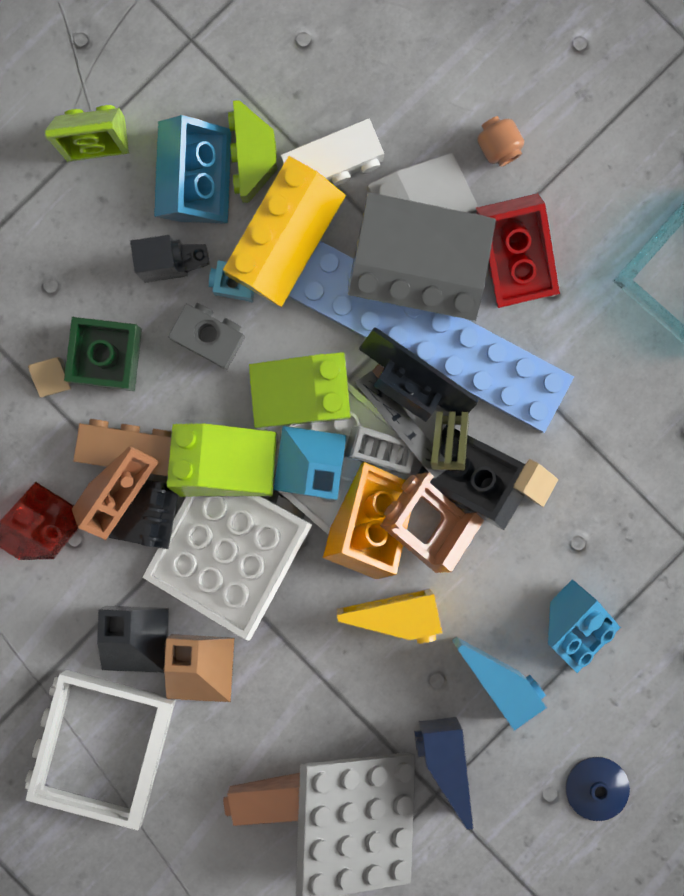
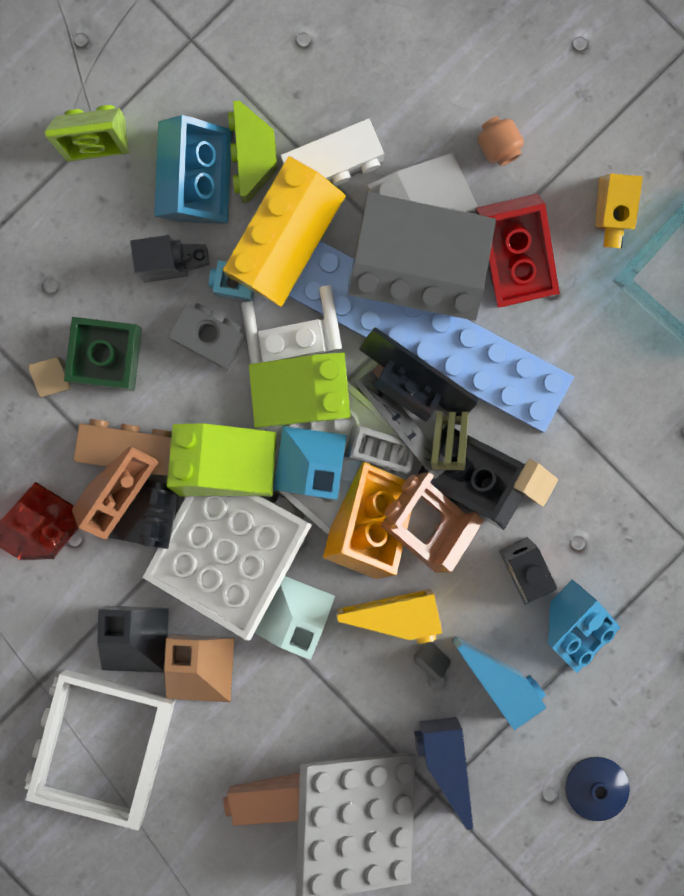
none -> white plate [240,285,342,364]
none -> light aqua slope [254,576,335,660]
none -> dark grey slope [413,641,451,683]
none -> black torso [499,537,558,605]
none -> yellow torso [595,173,643,249]

